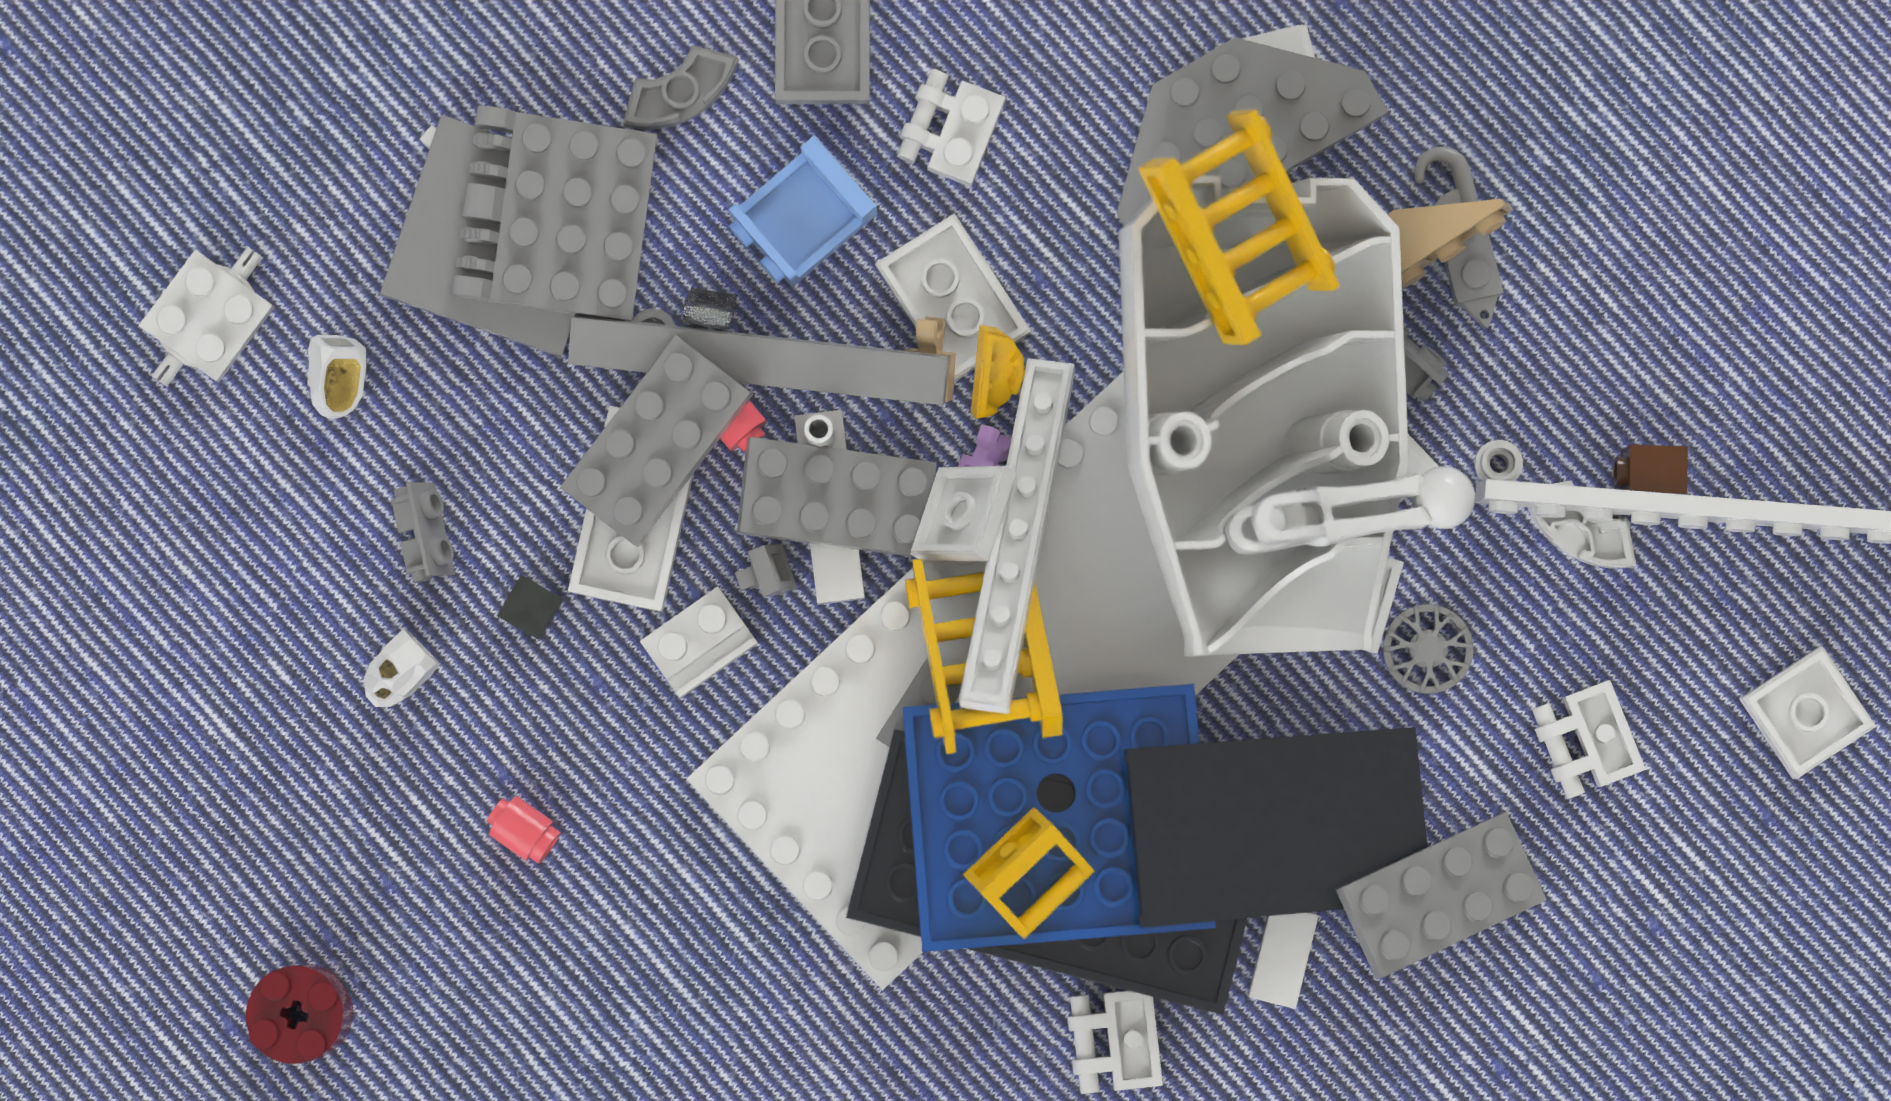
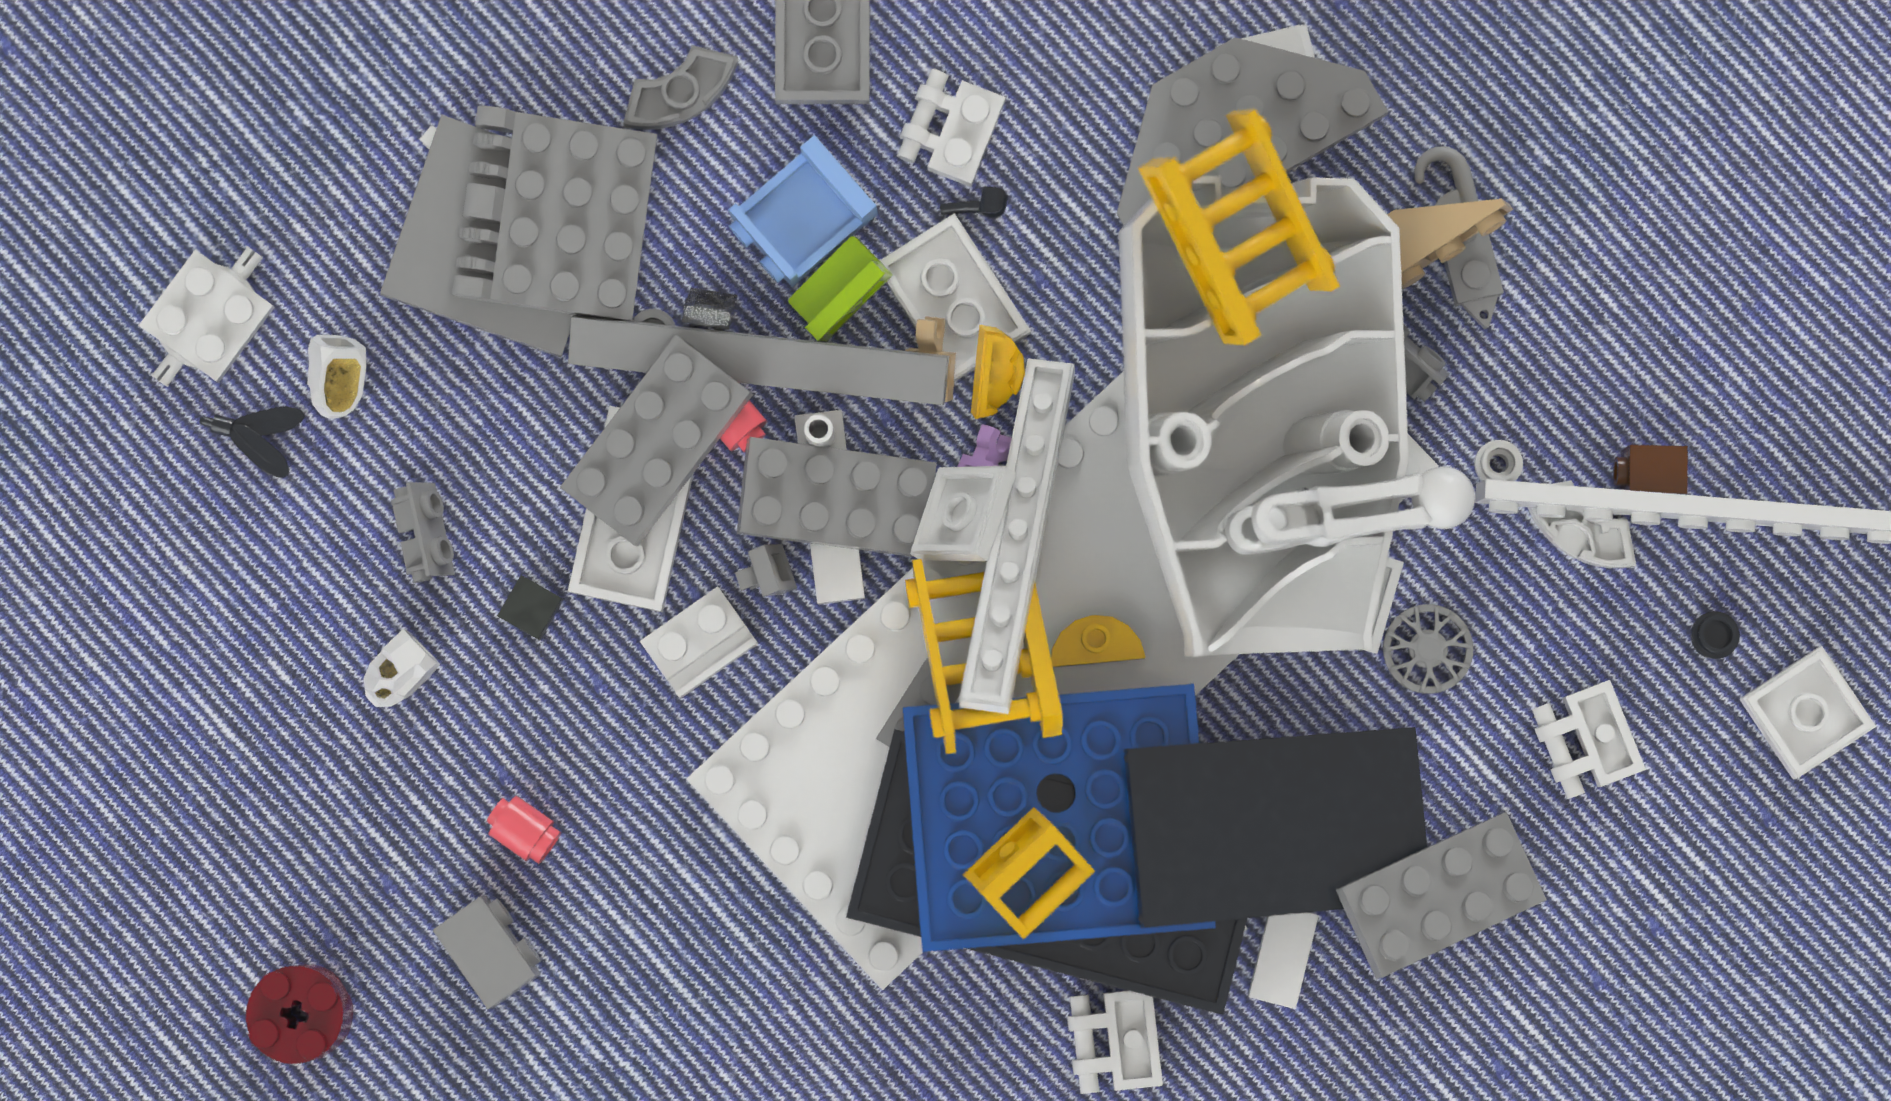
none -> black piece [199,406,305,478]
none -> light grey brick [433,896,541,1010]
none -> lime panel [788,236,893,341]
none -> black hand [940,186,1008,218]
none -> yellow plate [1051,615,1146,667]
none -> black plate [1690,611,1740,659]

